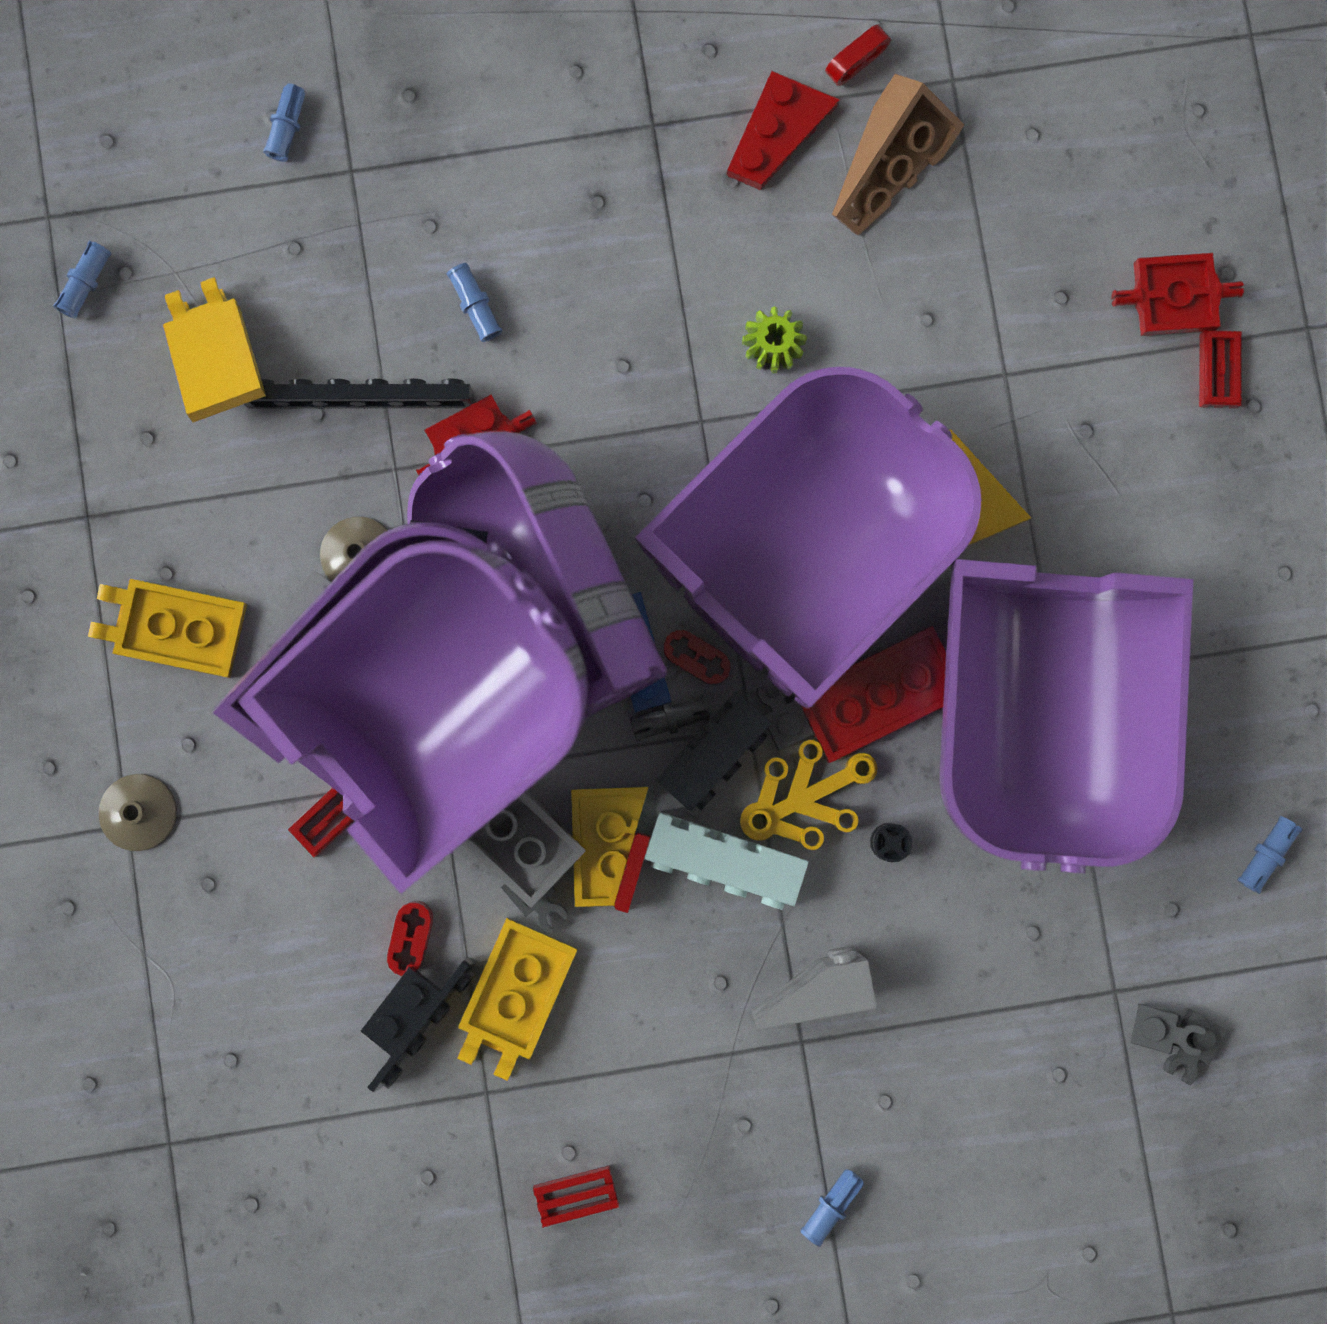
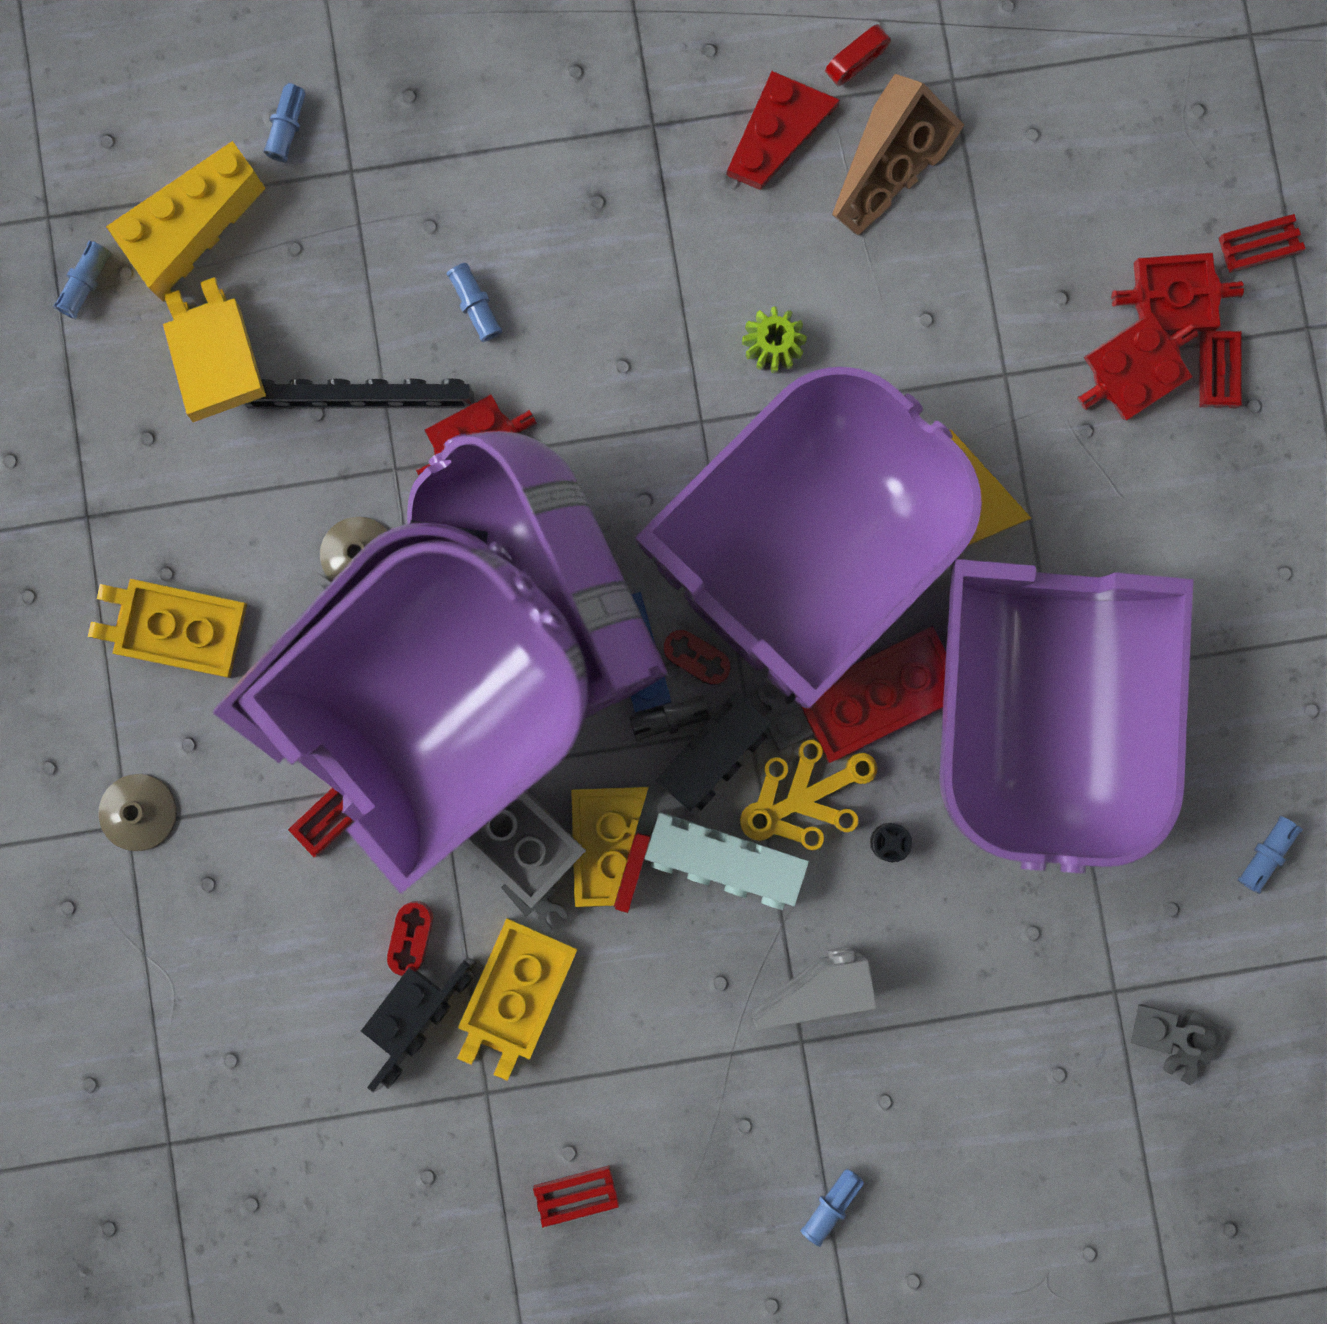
none -> yellow wedge [106,141,266,302]
none -> red plate [1077,313,1198,420]
none -> red tile [1218,214,1306,273]

